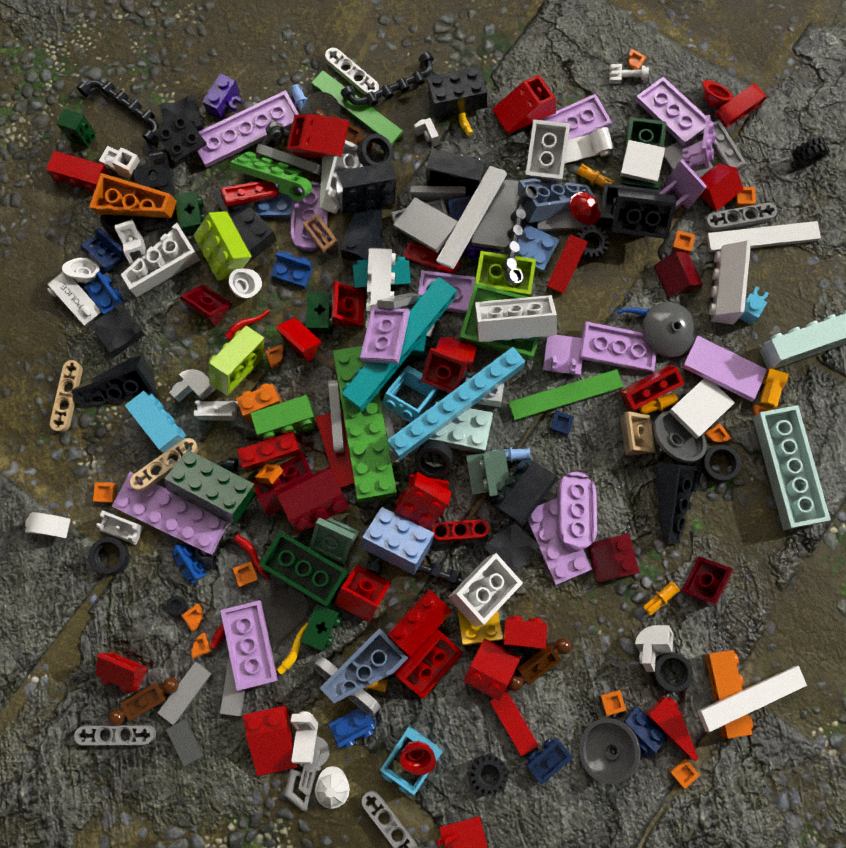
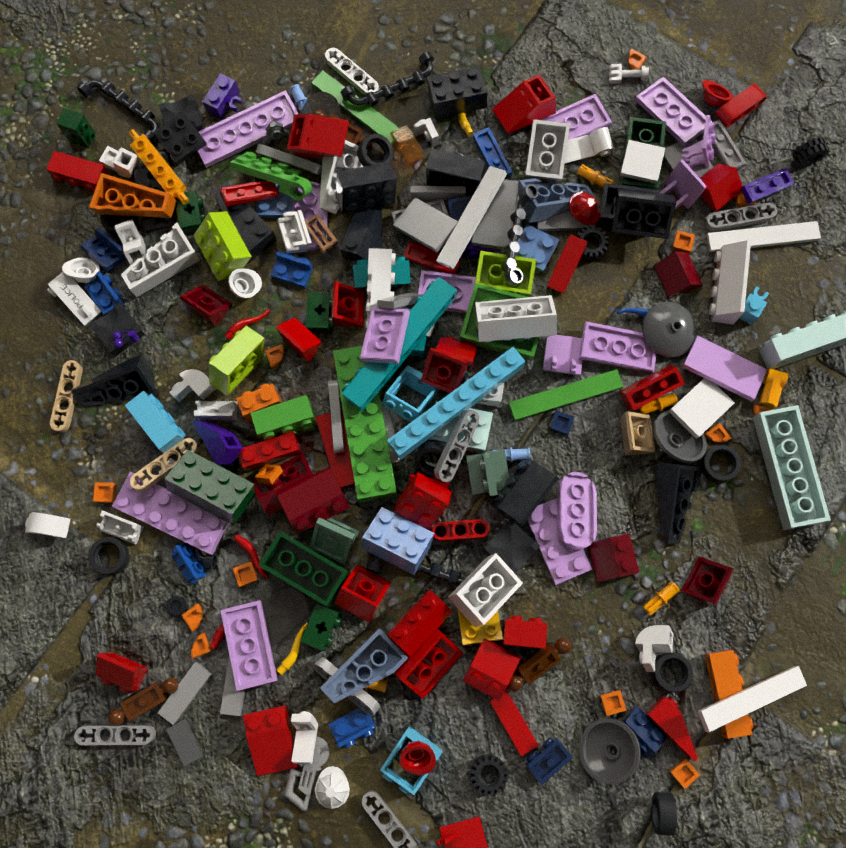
none -> dark purple piece [113,330,139,348]
none -> light orange plate [128,129,189,205]
none -> dark purple slope [193,420,243,464]
none -> white hinge [277,210,312,253]
none -> clear orange slope [390,125,425,165]
none -> light grey beam [434,409,479,482]
none -> blue plate [473,127,513,178]
none -> black tyre [652,792,677,836]
none -> dark purple plate [740,168,795,204]

